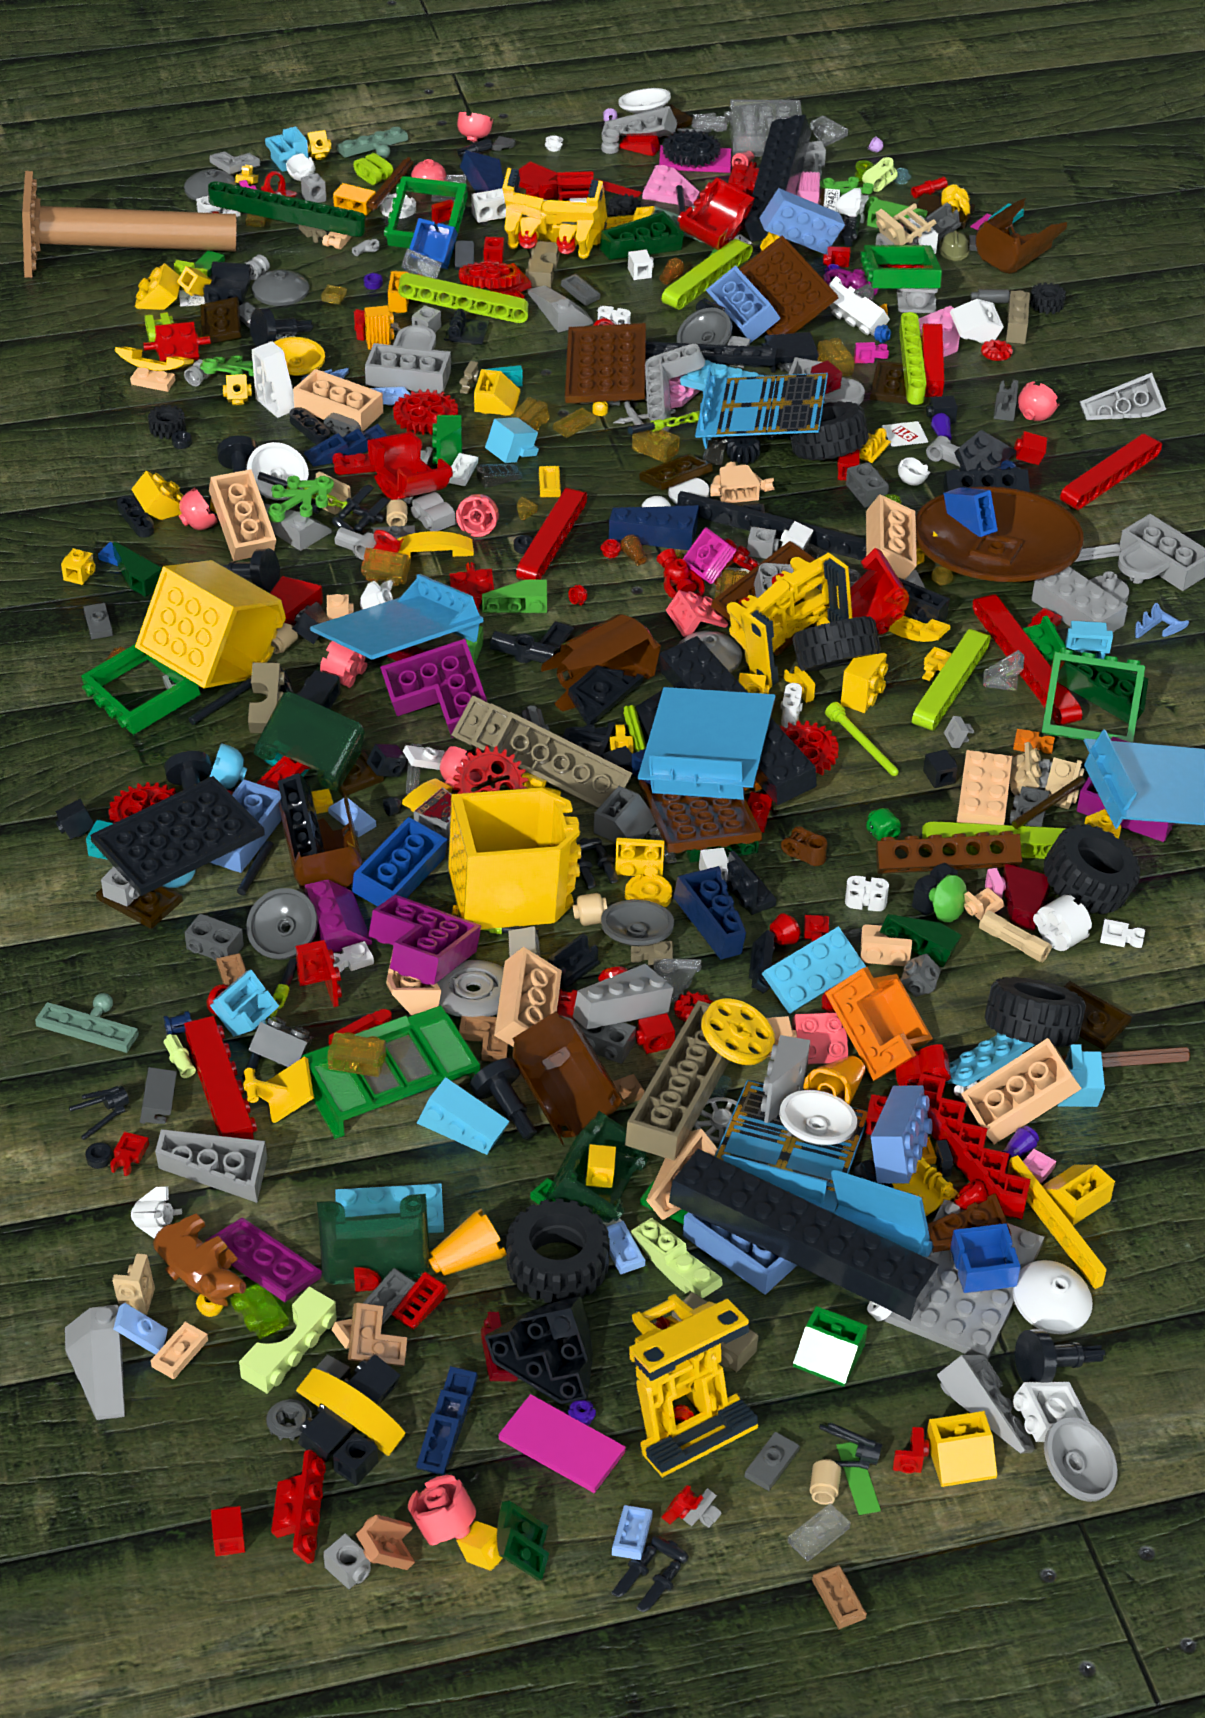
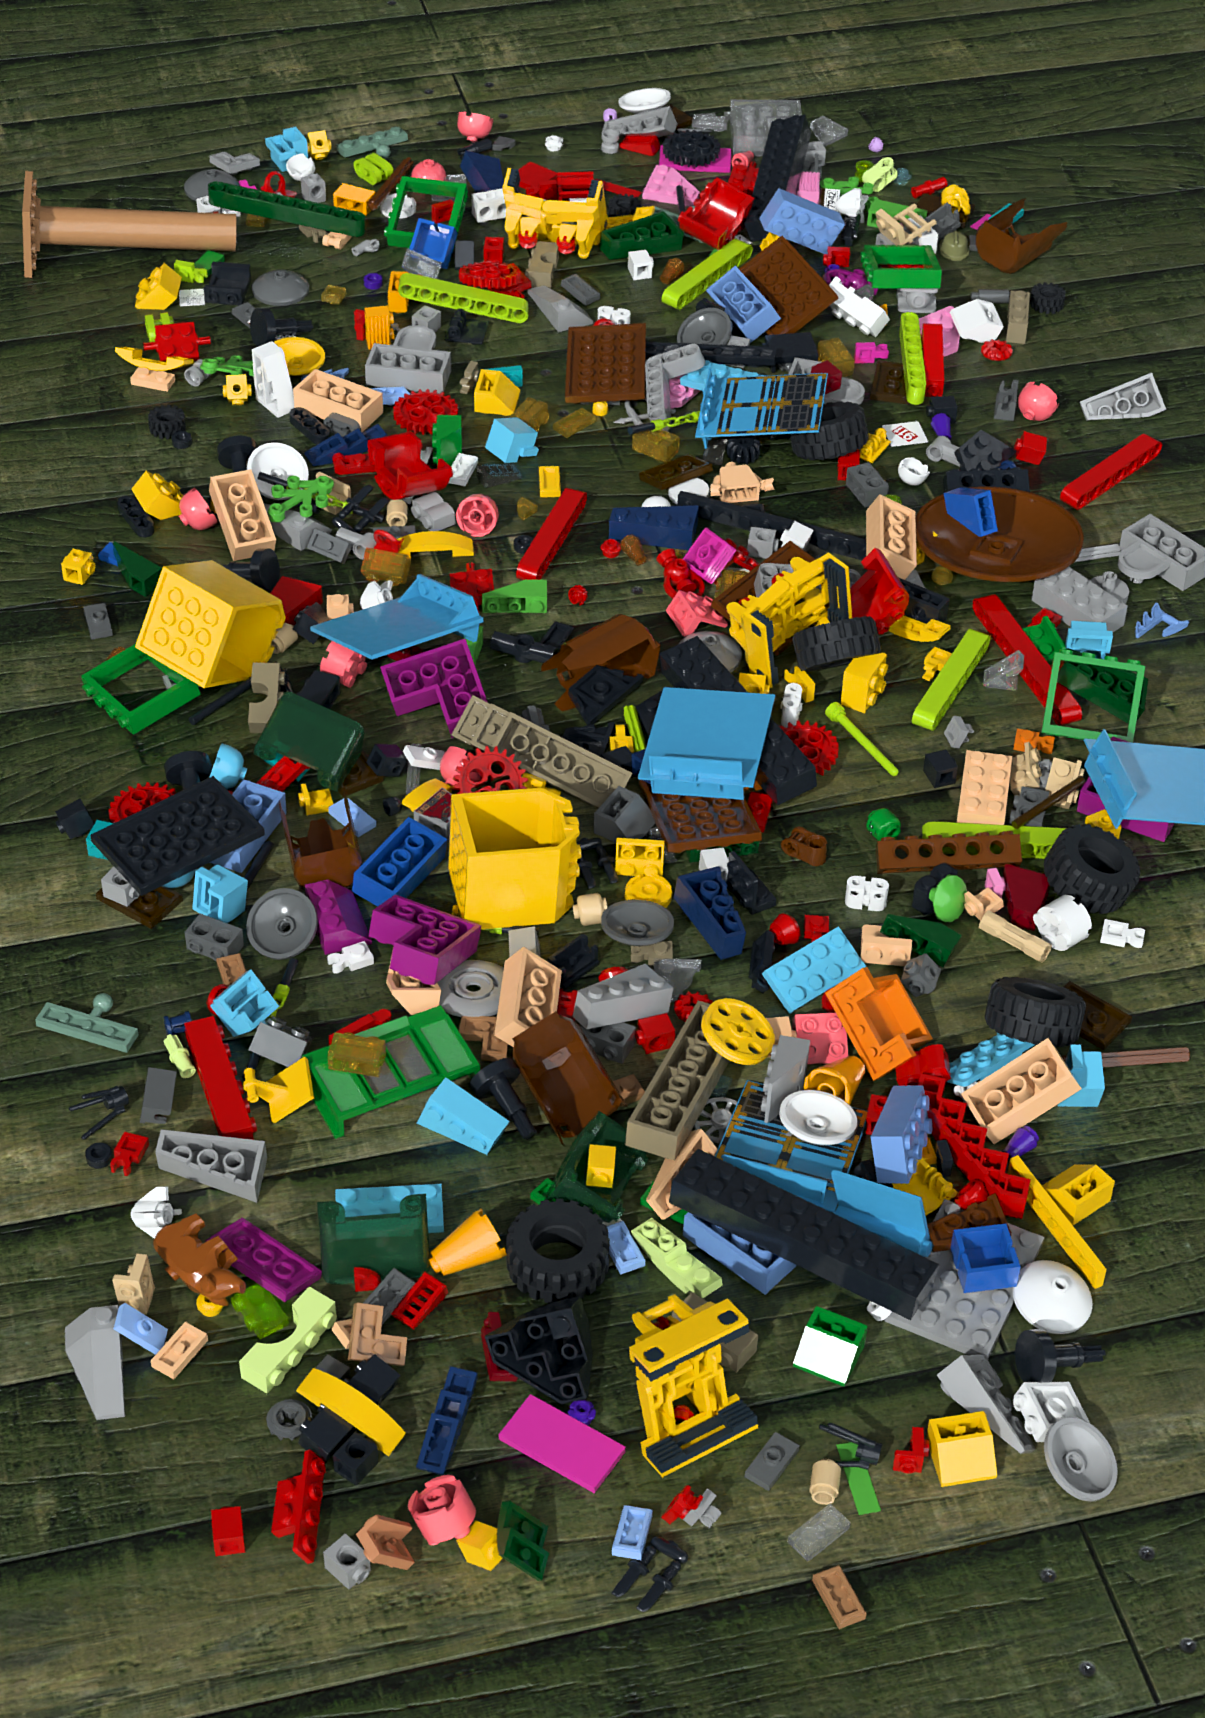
yellow brick [177,266,212,297] -> none
dark brown tile [200,297,241,343] -> none
yellow tile [235,165,258,185] -> none
light grey wheel [245,255,270,280] -> none
black brick [278,773,325,859] -> none
red bracket [295,940,342,1007] -> none
blue plate [874,324,891,344] -> none
bright pink plate [1023,1149,1056,1184] -> none
none -> medium azure plate [192,864,248,923]
none -> plate [307,529,353,564]

